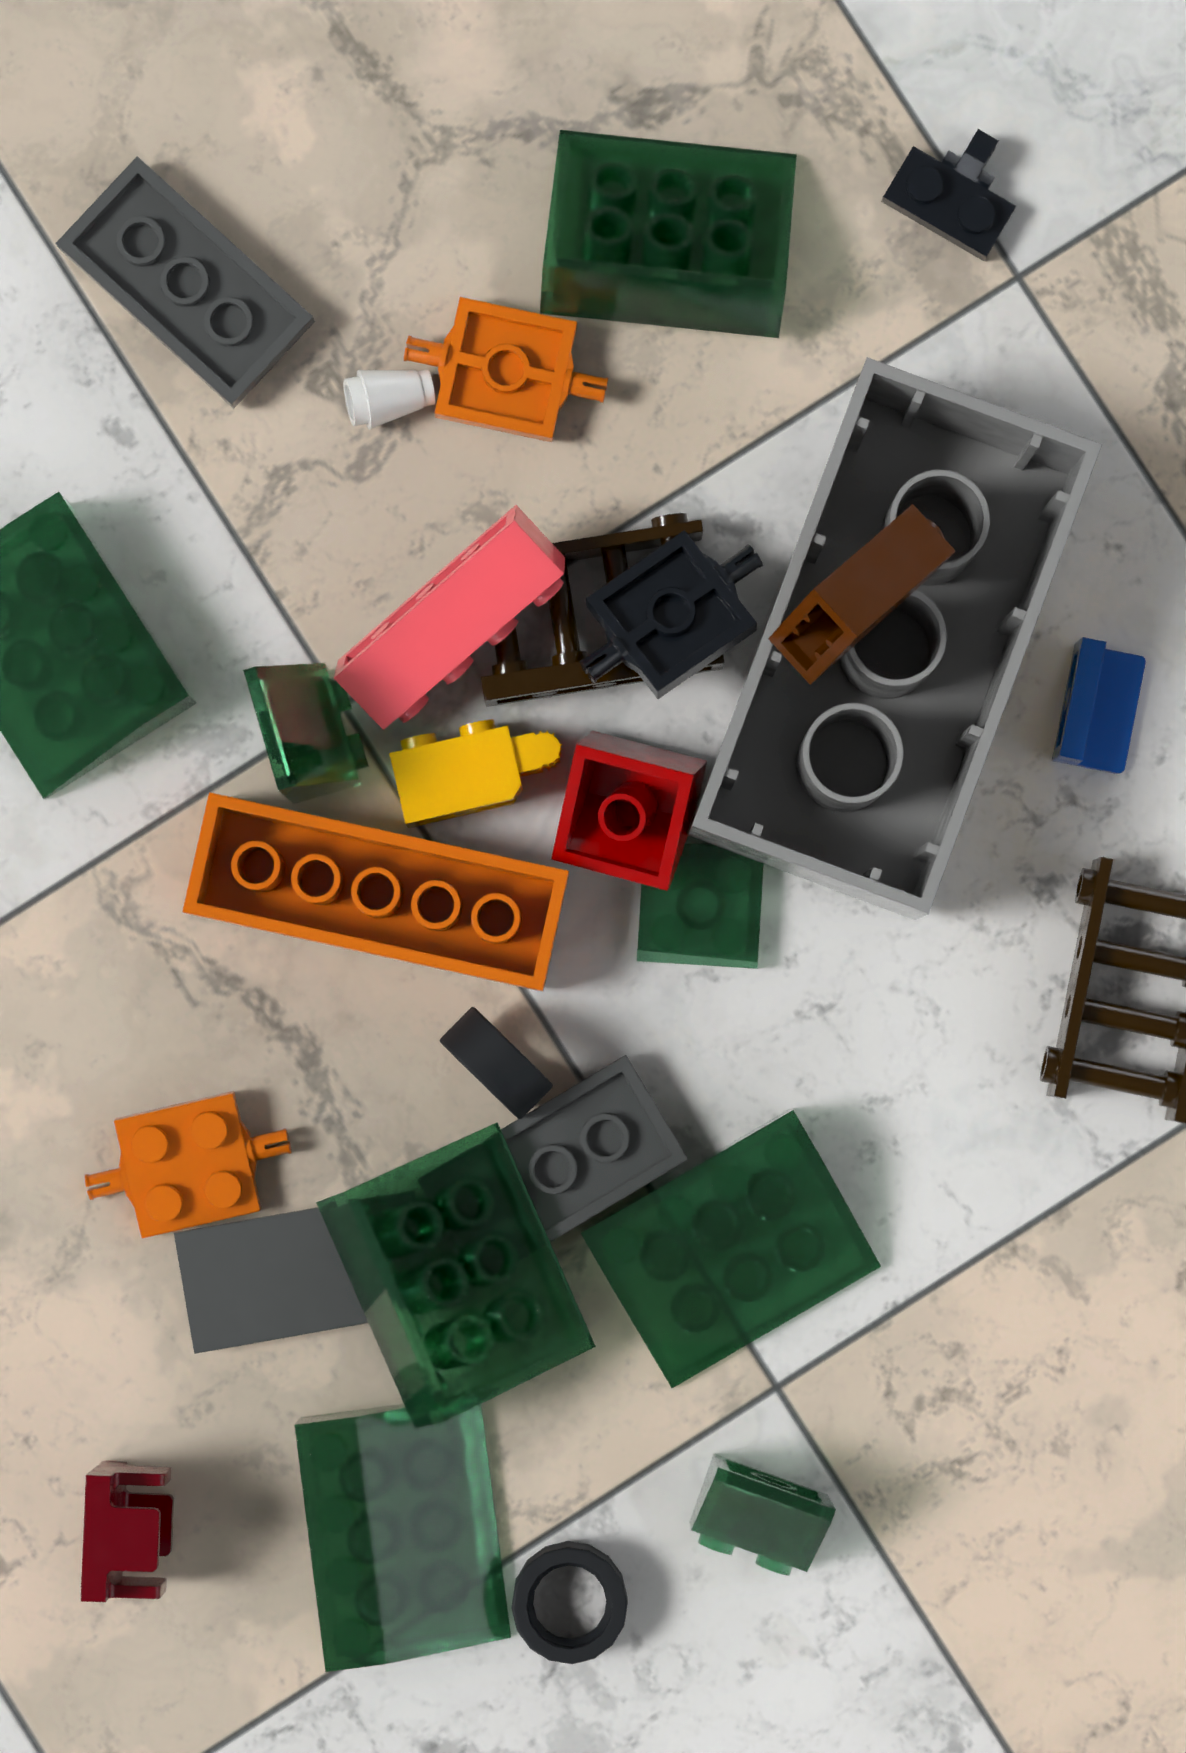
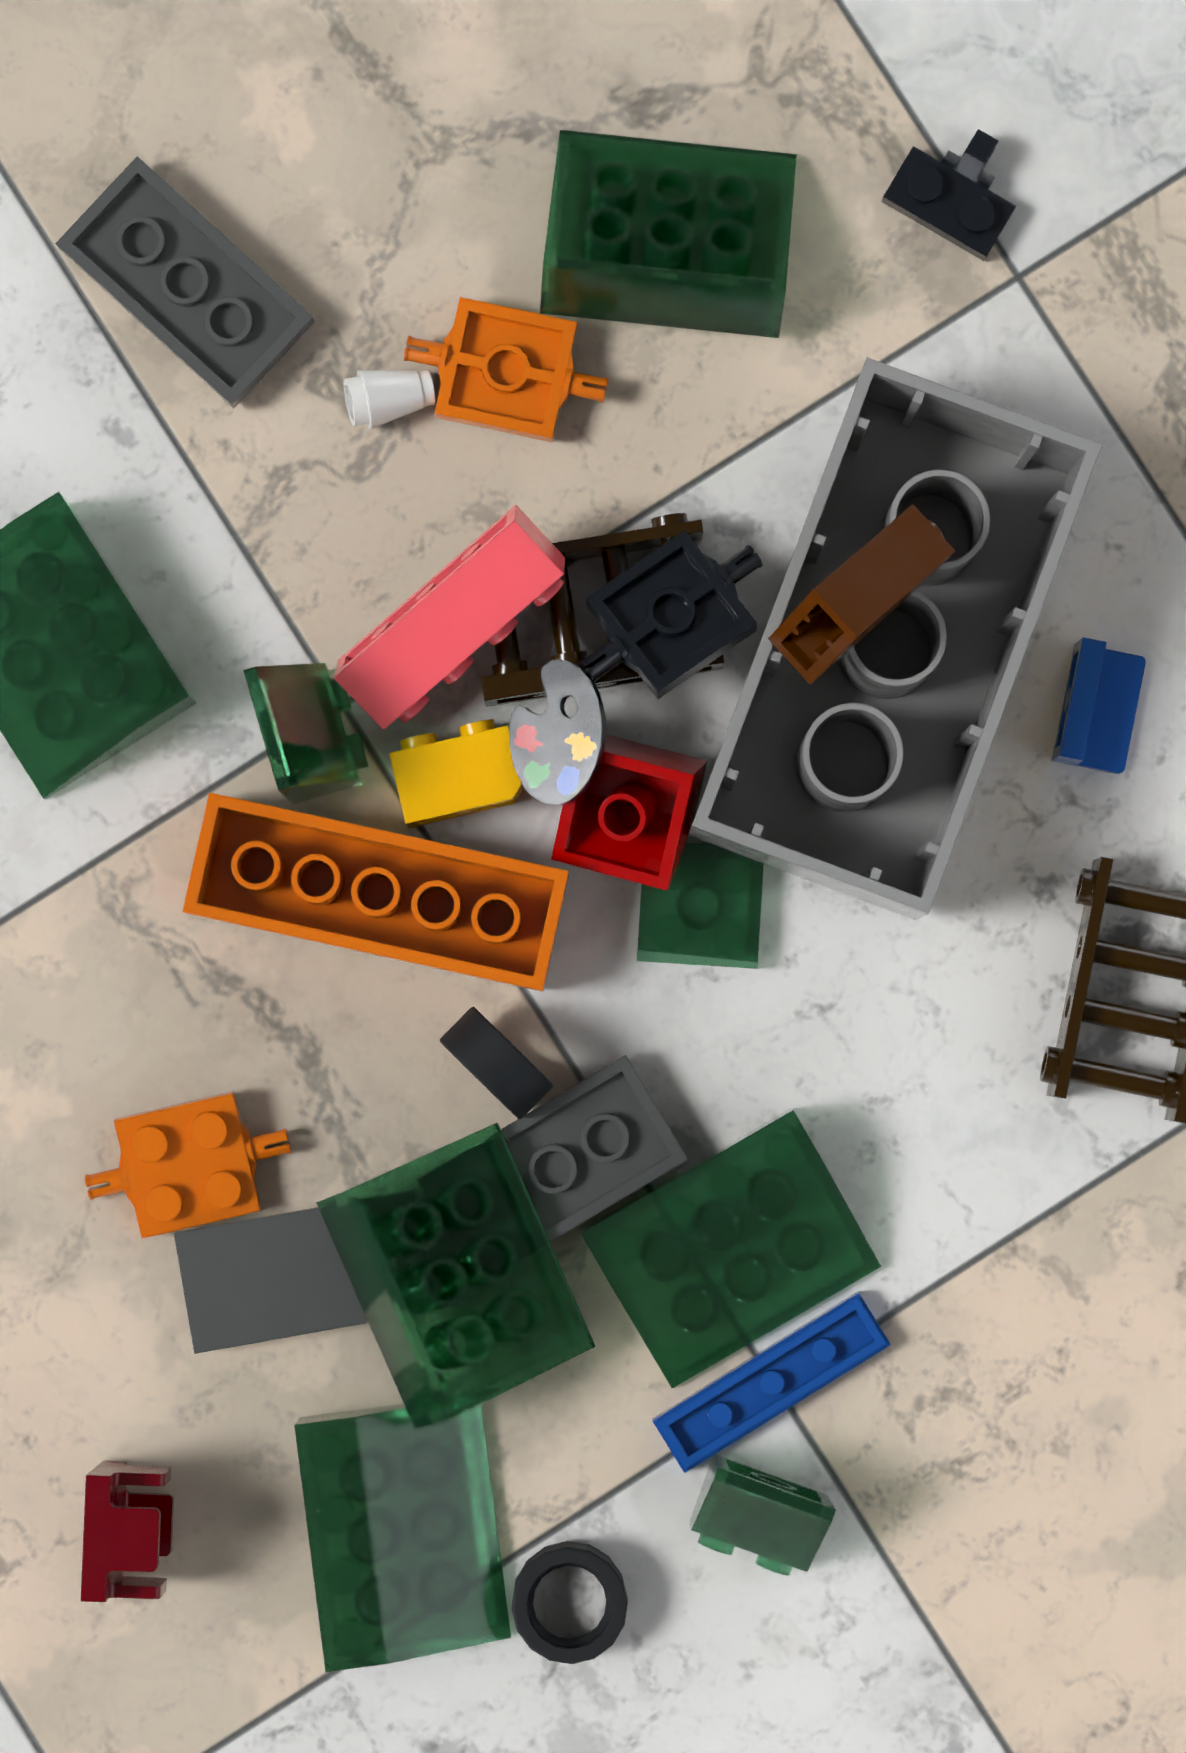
none -> piece [510,659,606,805]
none -> blue tile [652,1291,891,1473]

